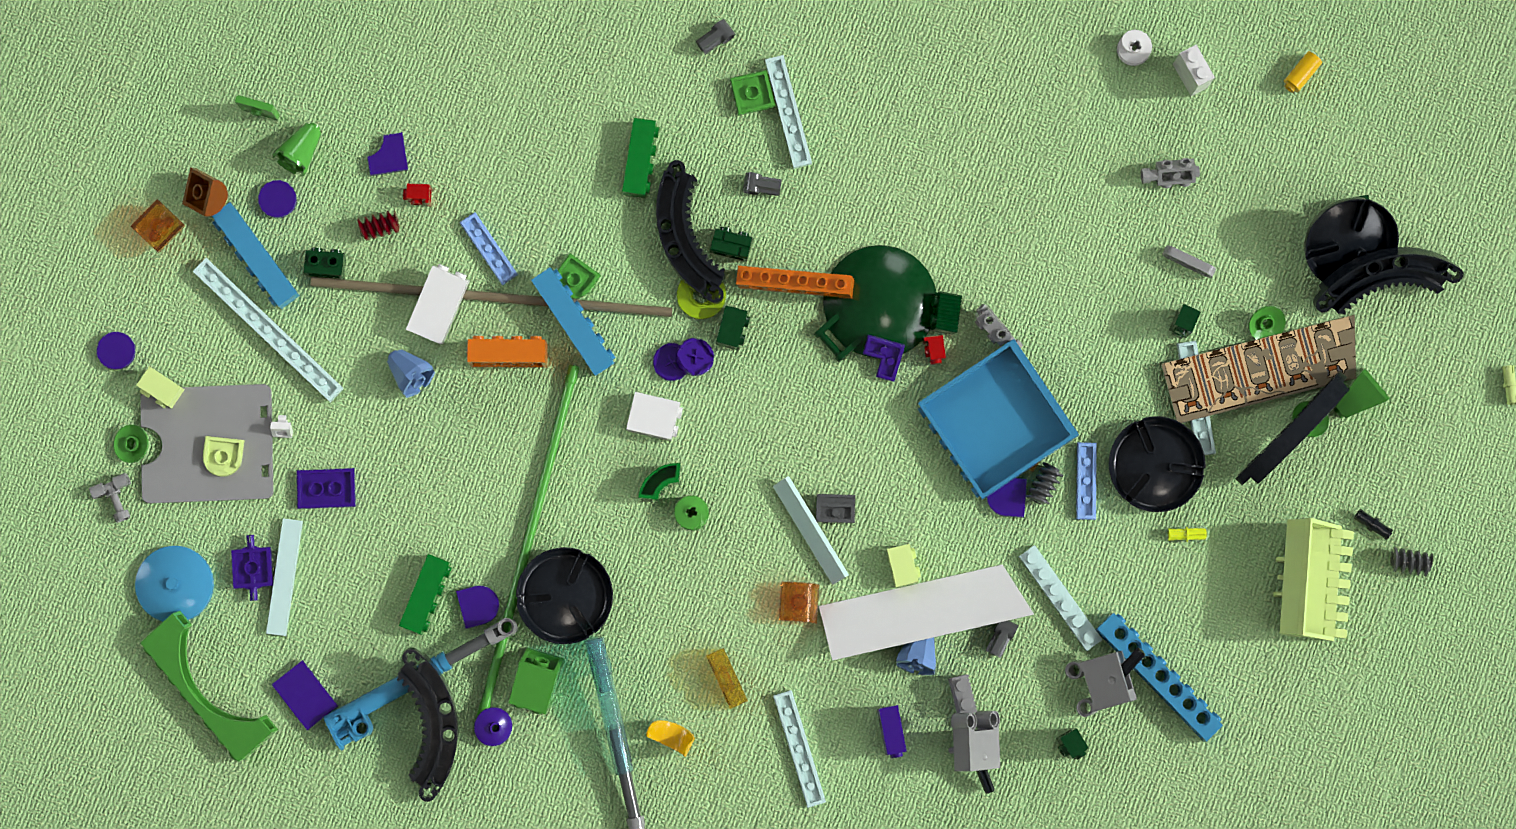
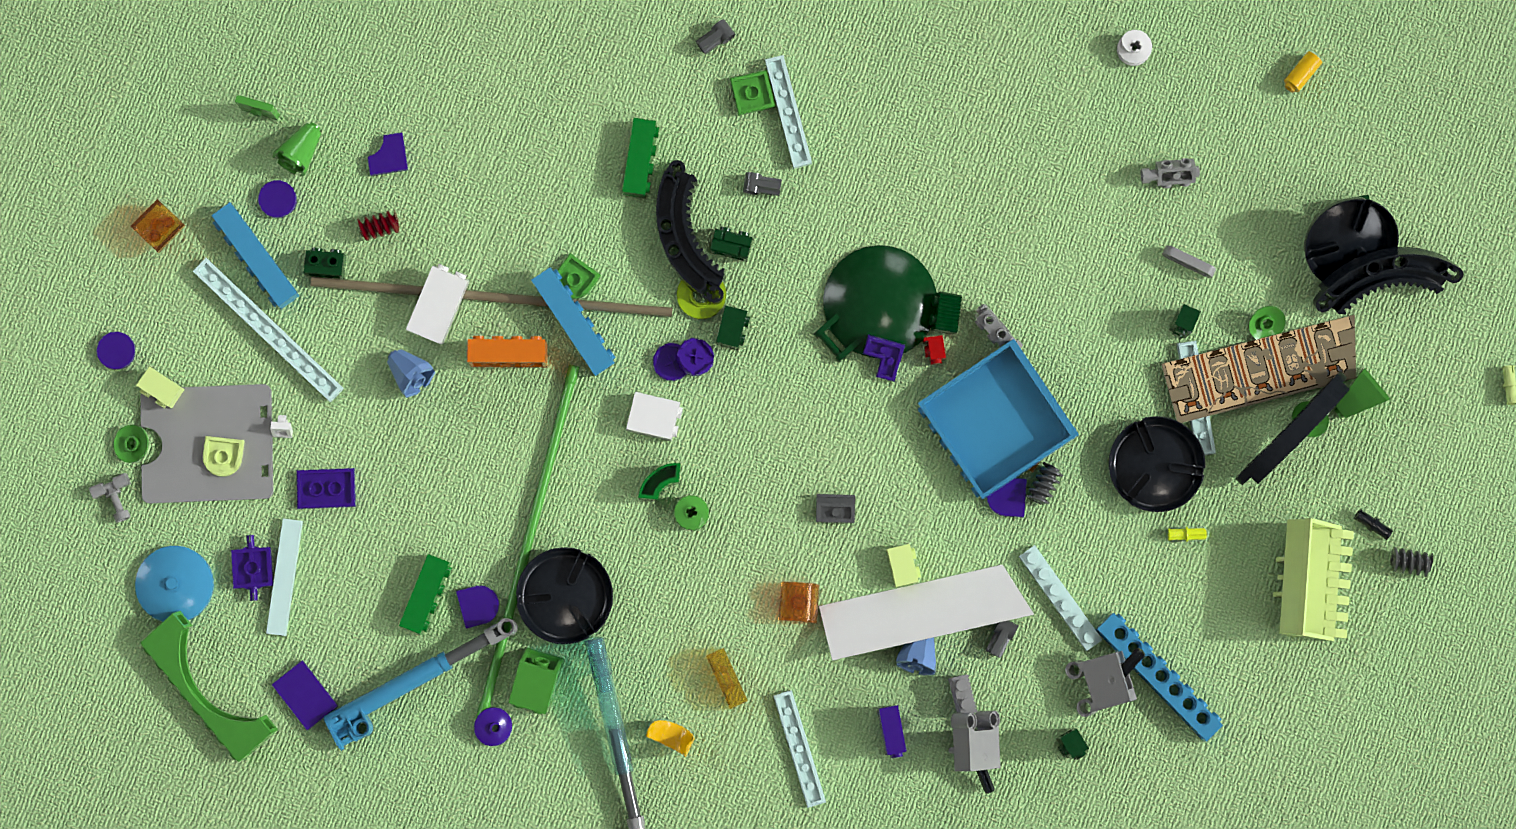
dark orange brick [182,167,228,216] -> none
black gear [397,647,458,802] -> none
red brick [403,183,432,207] -> none
light blue tile [459,212,518,286] -> none
orange brick [736,266,854,298] -> none
light aqua tile [773,476,849,585] -> none
light blue tile [1076,443,1097,520] -> none
white brick [1173,45,1215,96] -> none

